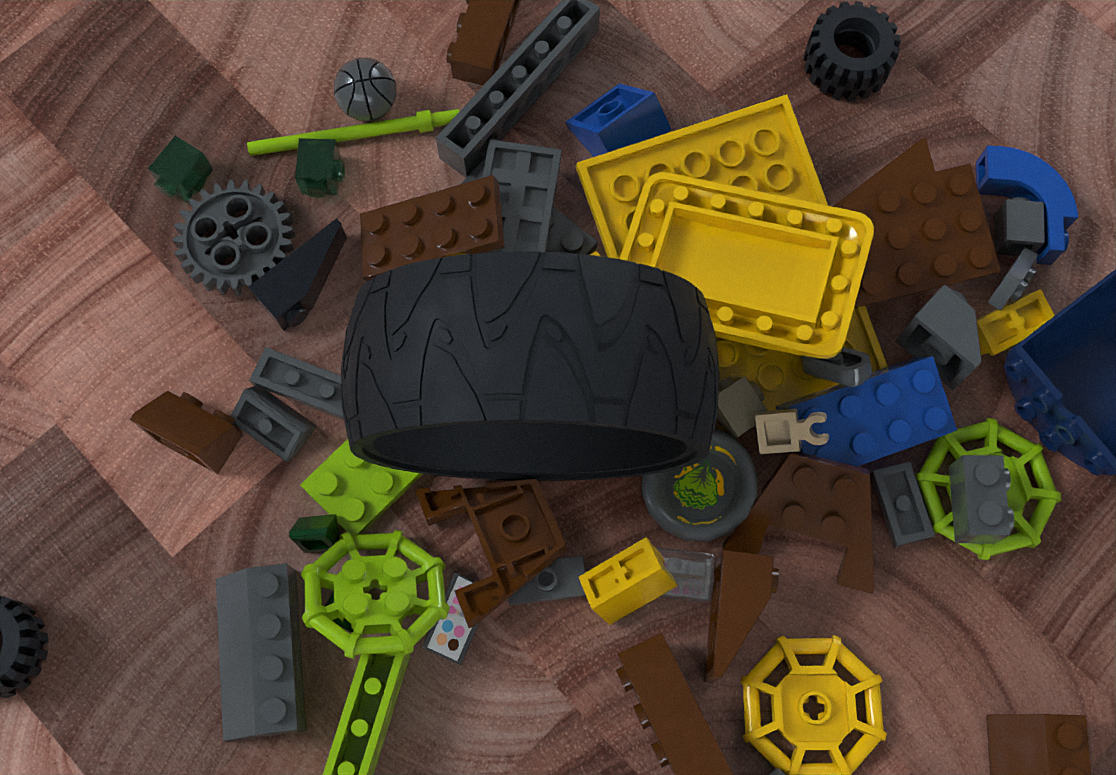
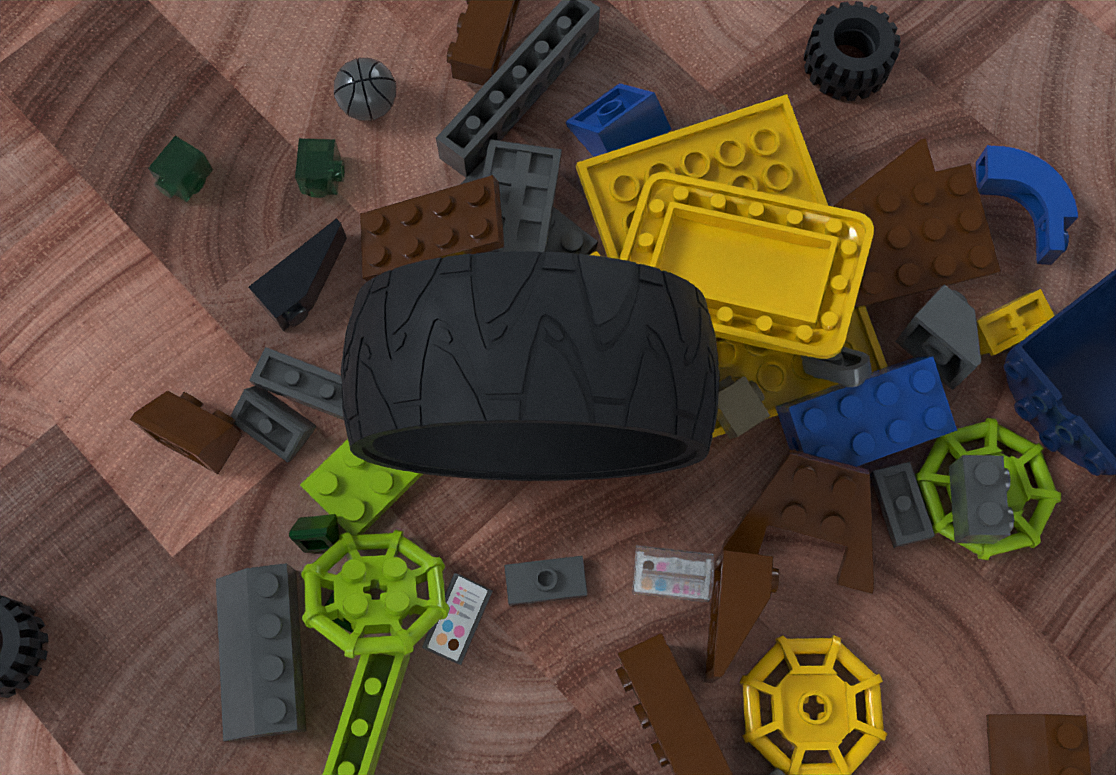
dark grey gear [172,180,296,296] -> none
lime bar [247,109,459,156] -> none
reddish brown wing [415,479,567,628] -> none
yellow hinge [579,537,678,625] -> none
dark grey piece [641,428,757,541] -> none
tan plate [755,409,829,454] -> none
dark grey plate [988,247,1038,311] -> none
dark grey brick [994,197,1044,256] -> none

